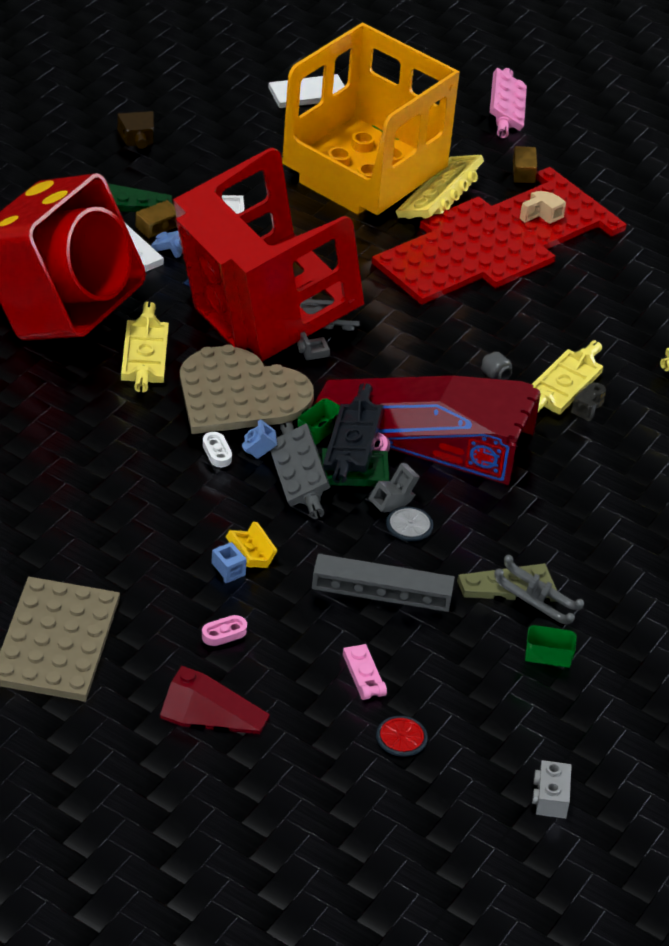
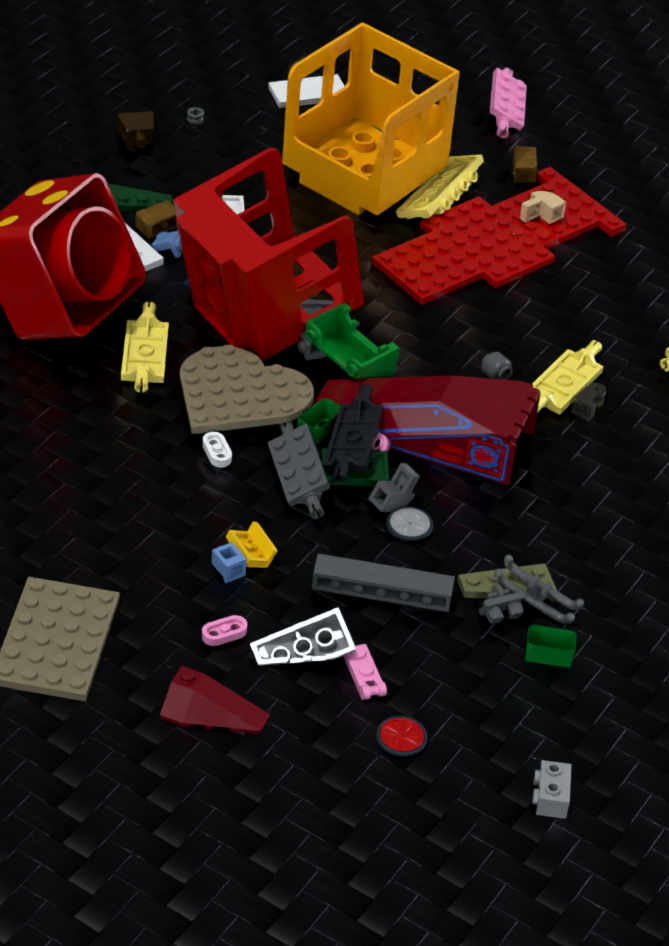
medium blue brick [242,419,277,459] -> none
none -> dark grey bush [187,107,204,125]
none -> light grey wedge [250,608,356,666]
none -> green windscreen [305,302,400,379]
none -> dark grey hips [479,584,525,624]

